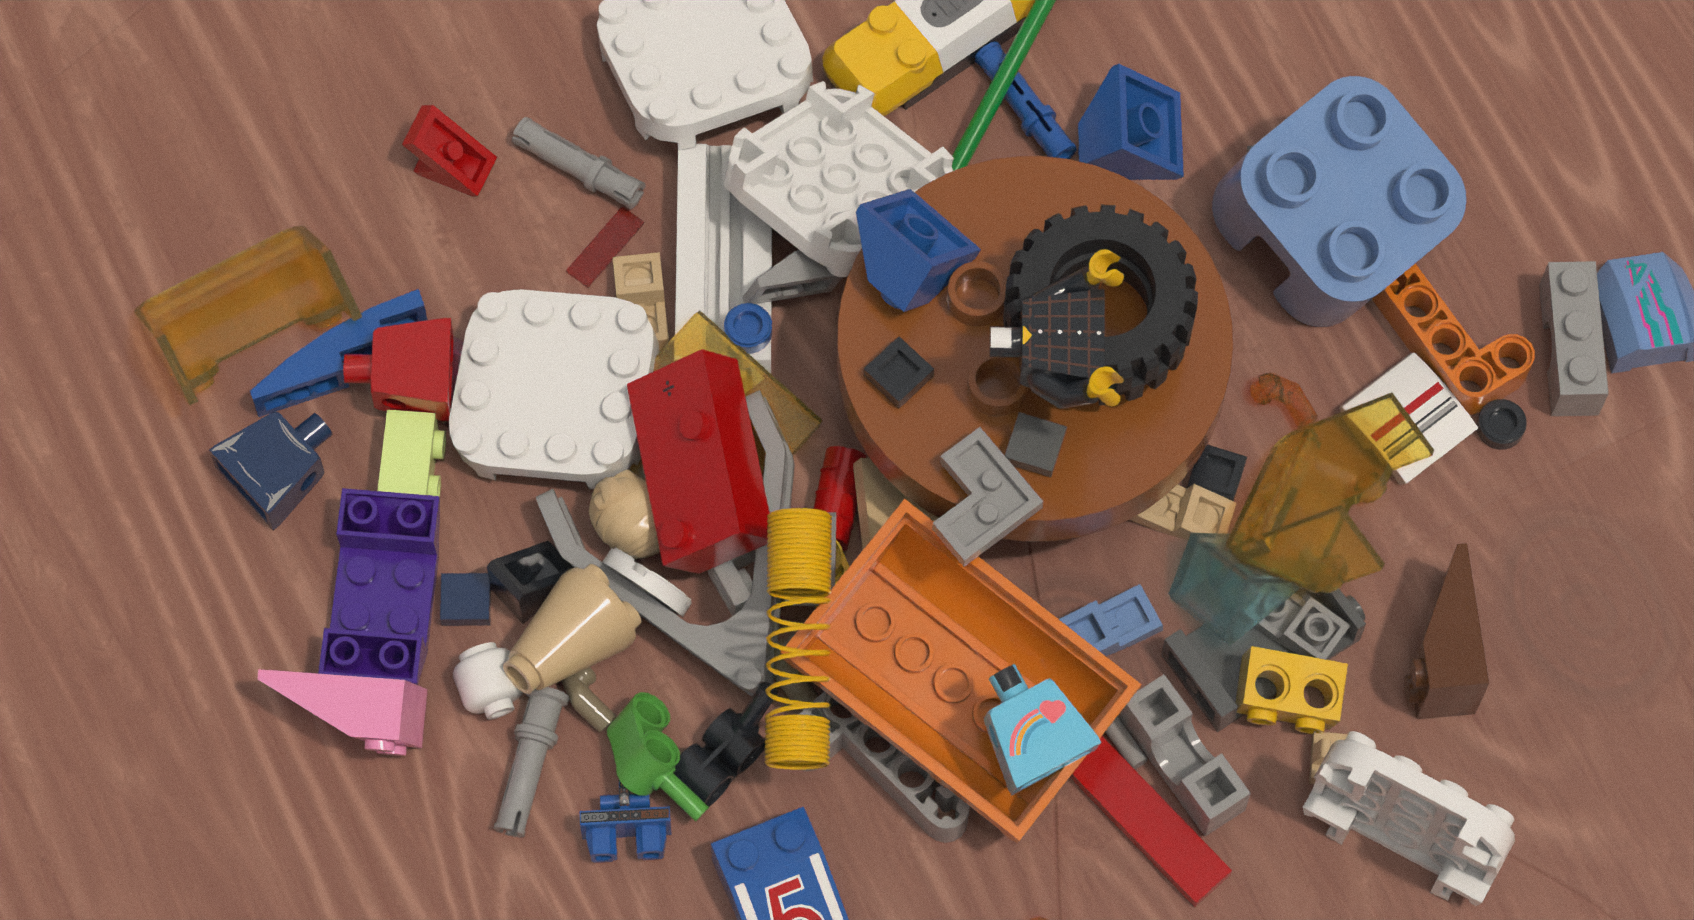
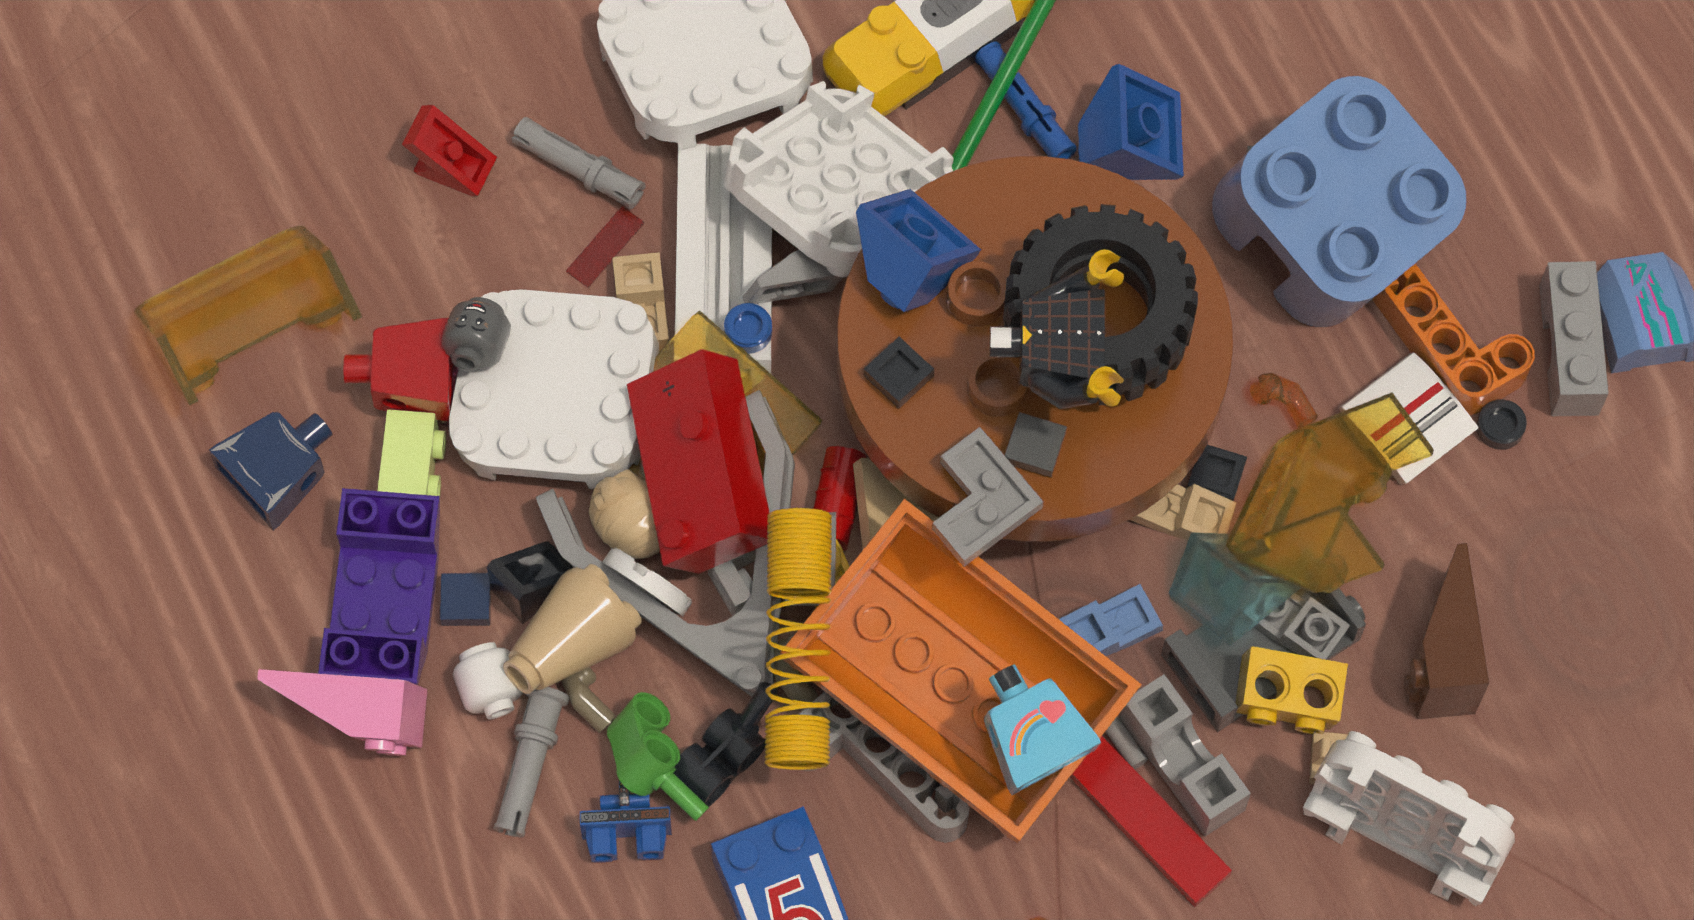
blue slope [250,289,428,417] -> none
none -> dark grey head [441,297,511,372]

